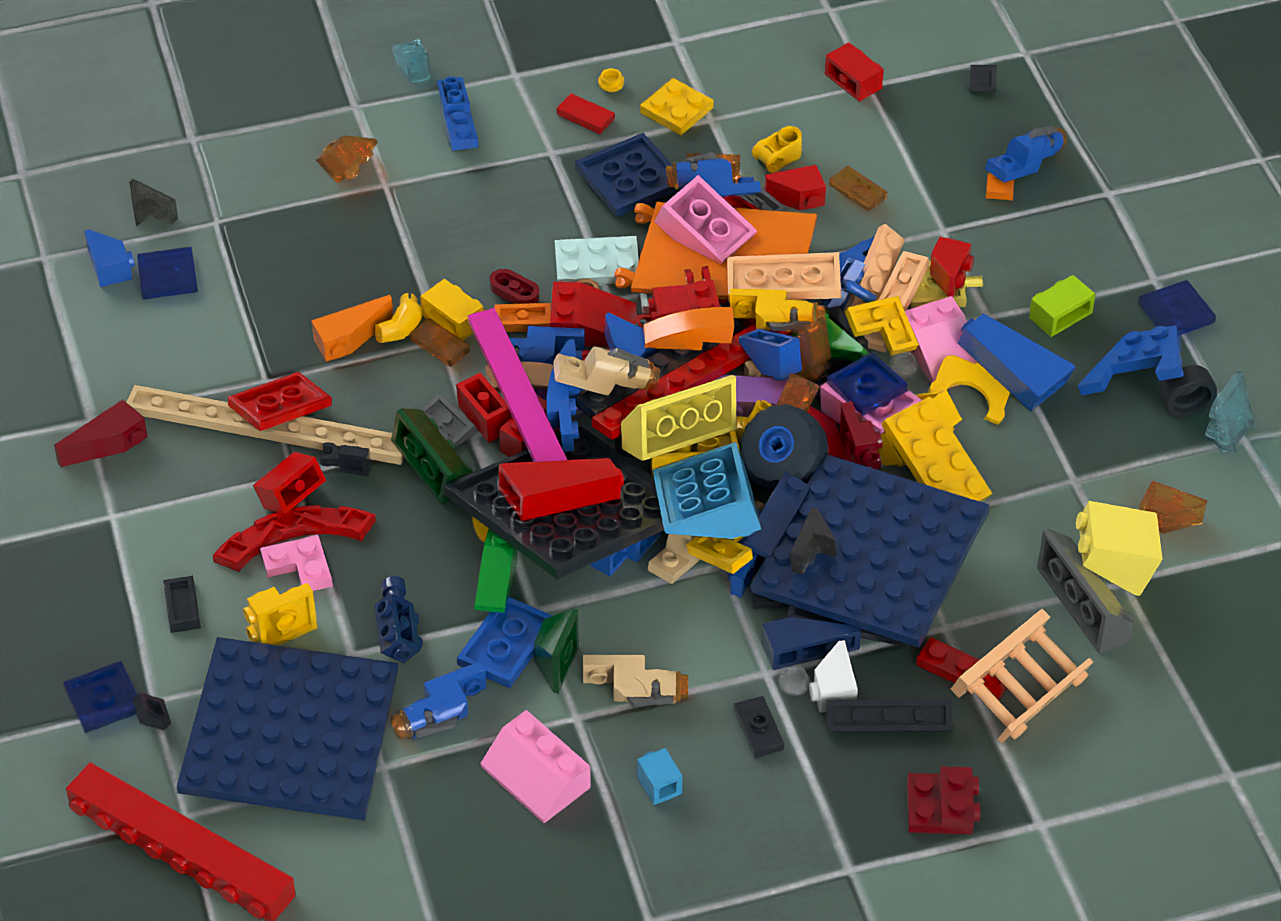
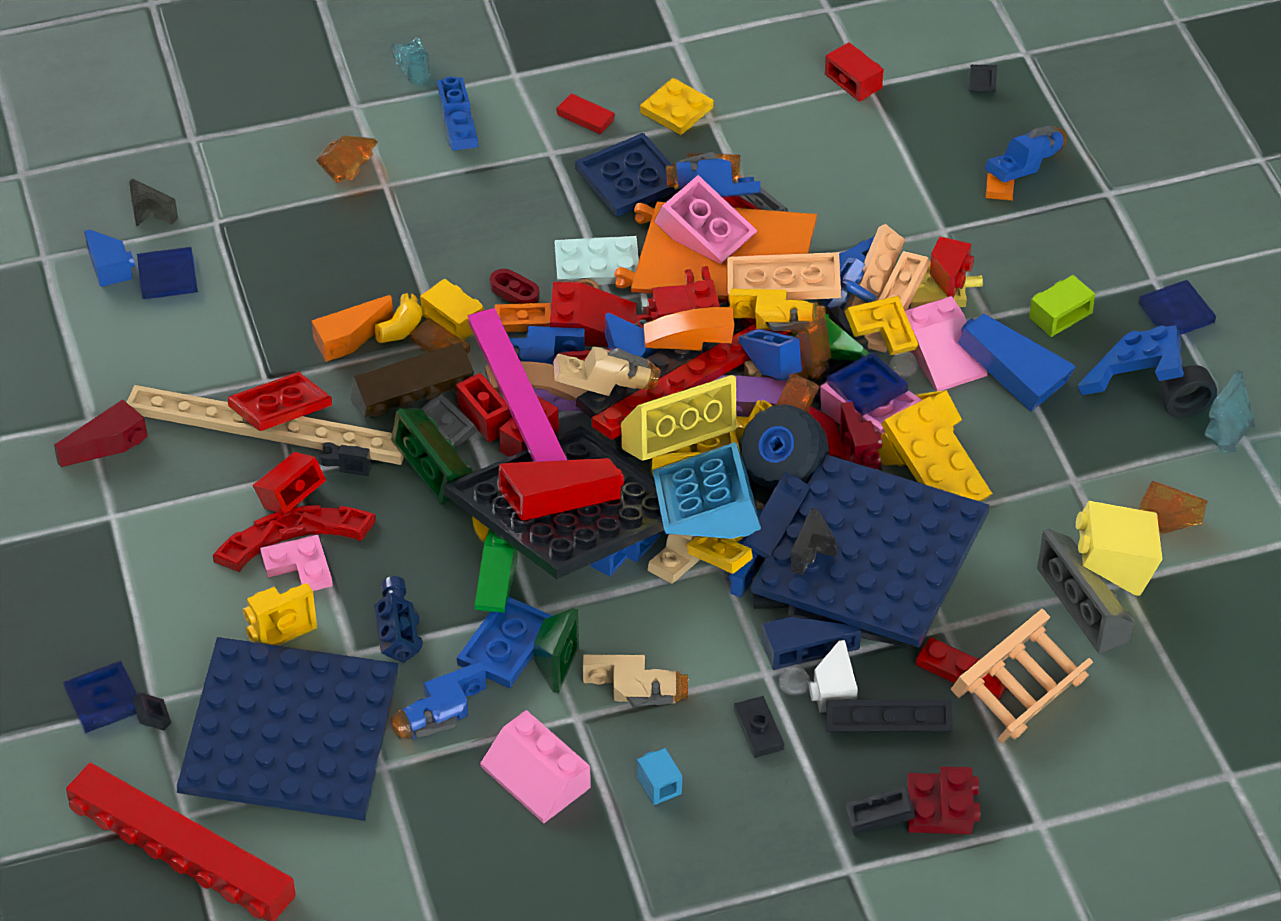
black tile [163,575,201,633] -> none
blue slope [547,339,585,452] -> none
yellow plate [598,68,624,92] -> none
yellow piece [752,126,802,173] -> none
red slope [764,164,826,211] -> none
clear orange plate [829,166,888,212] -> none
yellow piece [928,355,1010,425] -> none
none -> dark brown slope [351,342,474,418]
none -> black plate [846,786,915,835]

